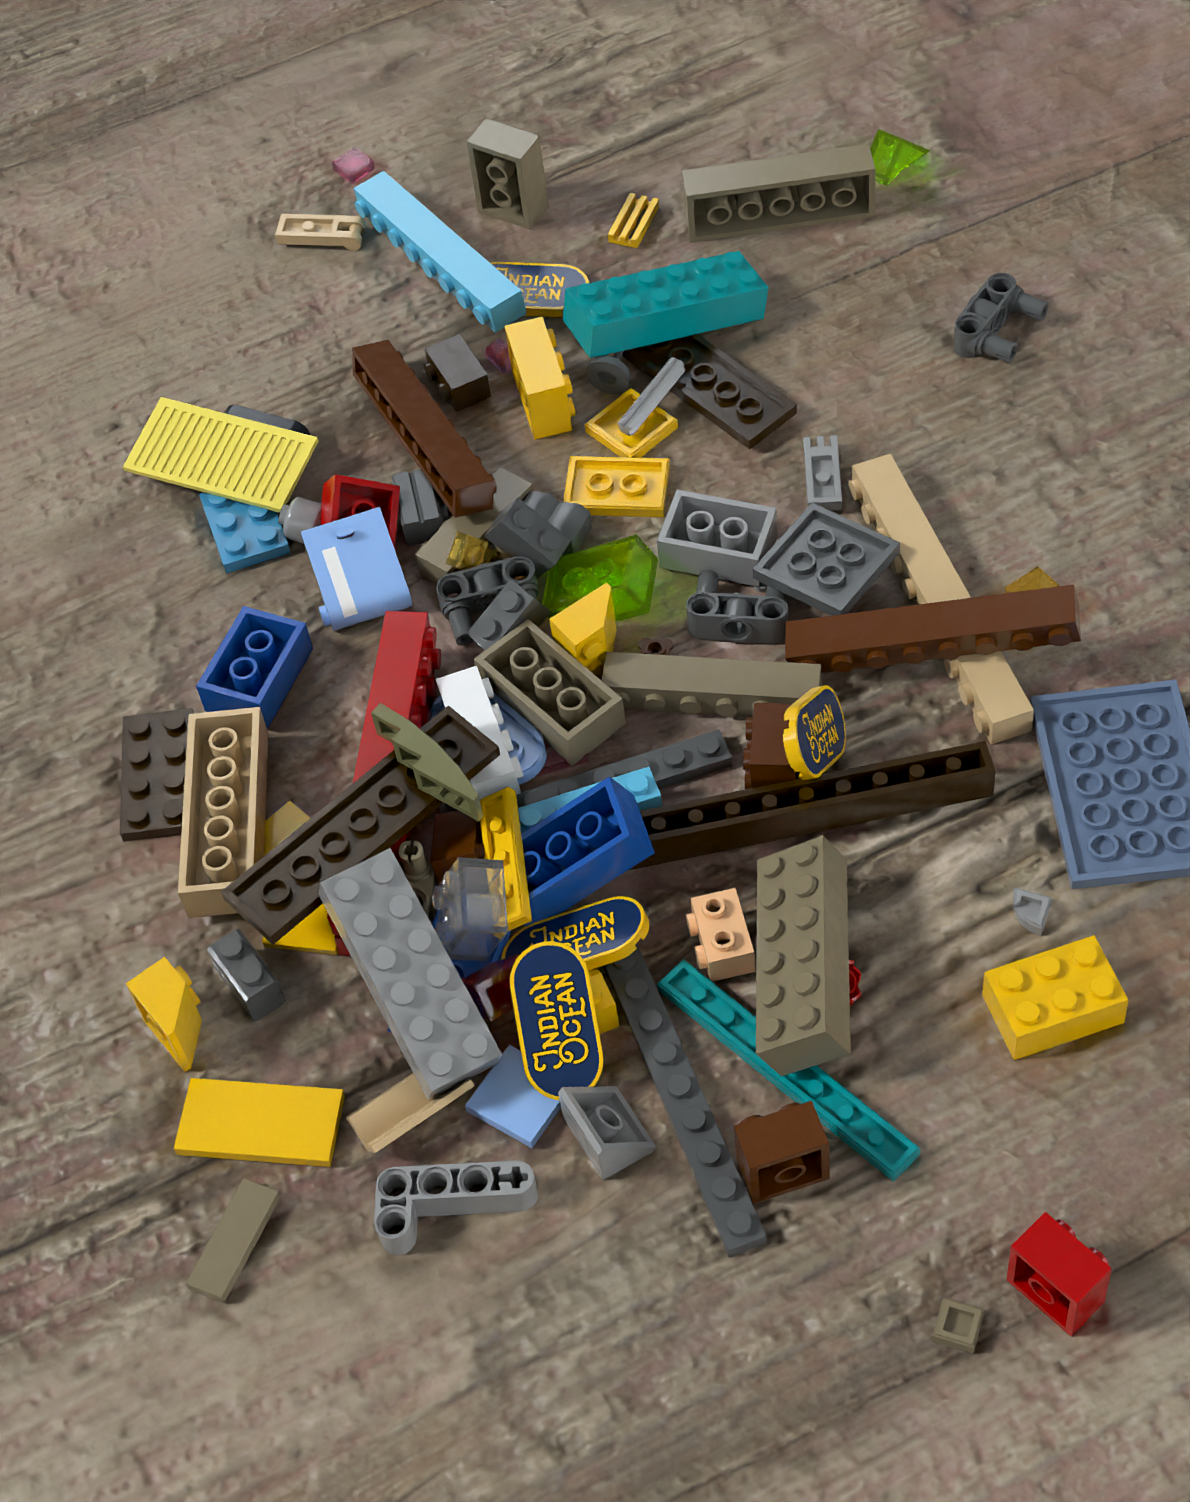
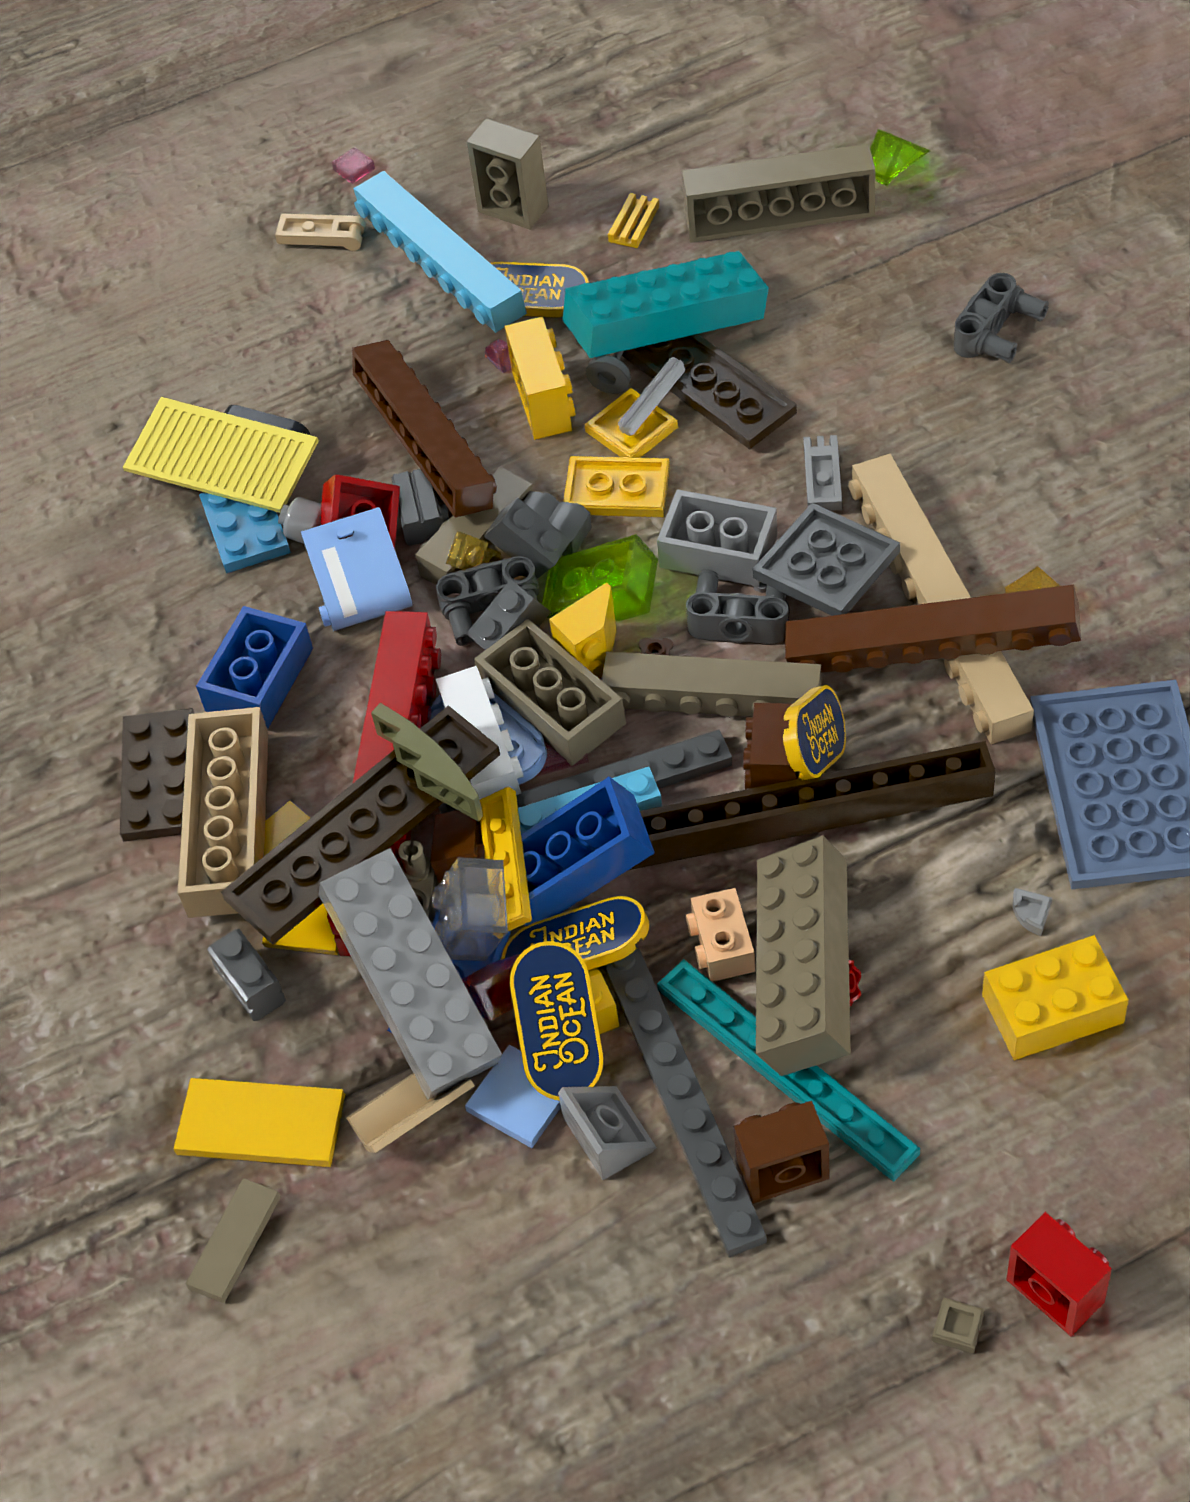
yellow slope [125,957,202,1072] -> none
light grey beam [374,1161,538,1256] -> none
brick [423,334,491,412] -> none

